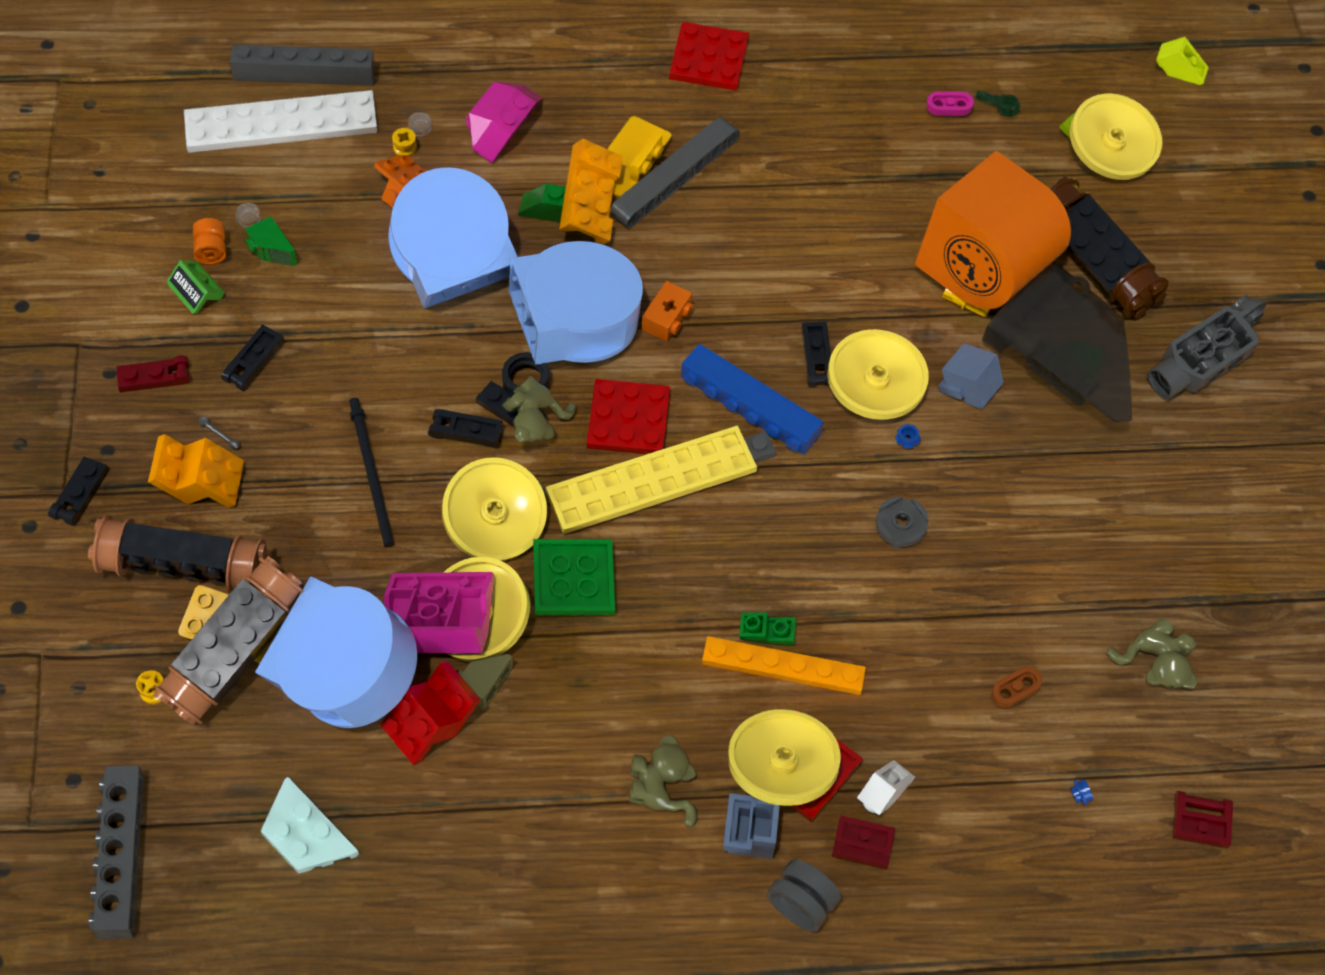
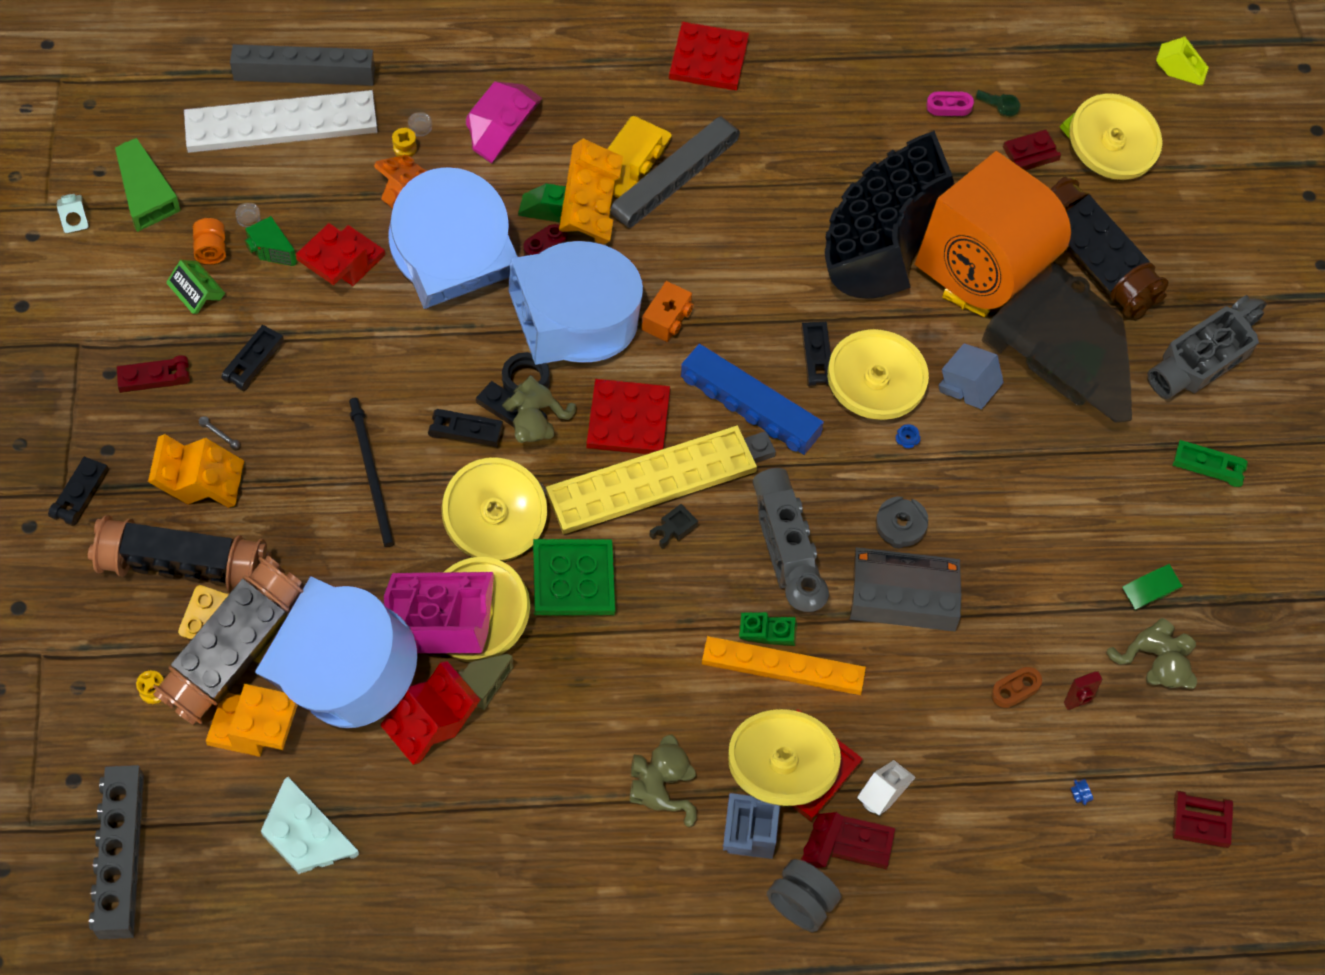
none -> light aqua bracket [57,194,88,233]
none -> bright green slope [115,138,180,232]
none -> light orange bracket [206,684,298,757]
none -> red bracket [296,223,385,286]
none -> dark red plate [523,224,567,256]
none -> pearl dark grey plate [649,504,698,549]
none -> dark grey brick [752,468,829,612]
none -> dark red plate [801,812,844,868]
none -> black brick [825,131,955,299]
none -> dark grey piece [850,547,961,632]
none -> dark red plate [1003,129,1061,171]
none -> dark red plate [1064,671,1103,710]
none -> green slope [1122,564,1183,611]
none -> green plate [1172,440,1248,487]

